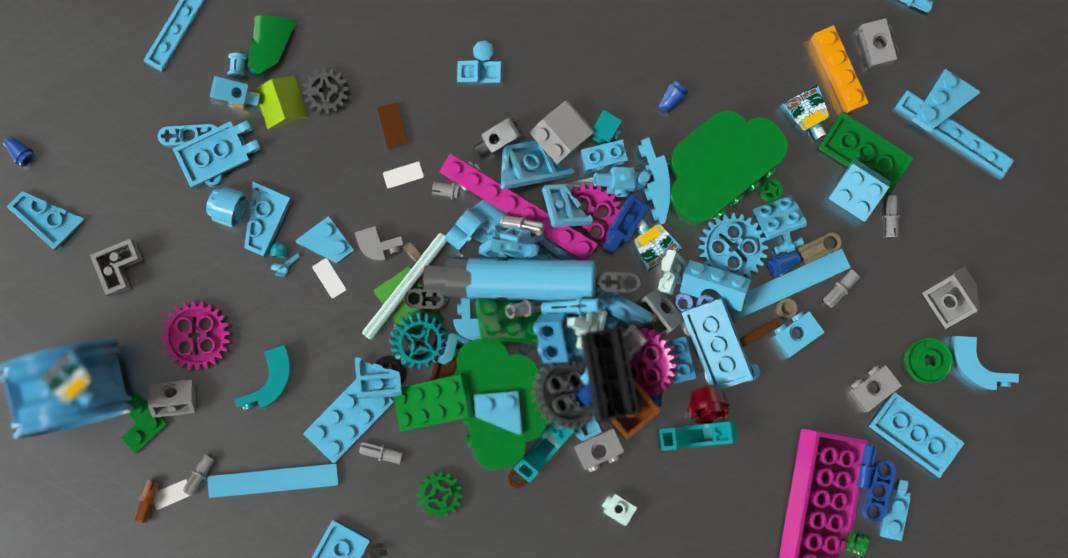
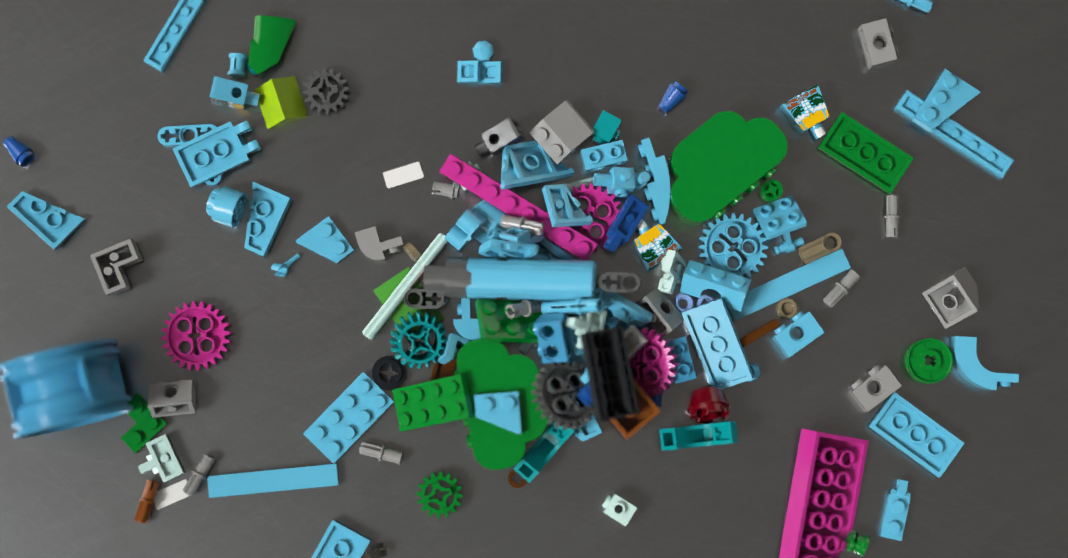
torso [37,349,94,405] -> none
teal arch [234,345,292,410] -> none
teal hinge [270,242,287,258] -> none
white sticker [312,258,346,298] -> none
medium azure wing [355,357,402,400] -> none
reddish brown tile [377,102,408,149] -> none
light grey brick [574,428,624,472] -> none
blue cone [767,251,801,276] -> none
light orange brick [811,25,869,115] -> none
medium azure brick [829,158,890,222] -> none
blue axle [856,444,877,489] -> none
blue beam [862,460,896,522] -> none
none -> light aqua hinge [138,434,184,483]

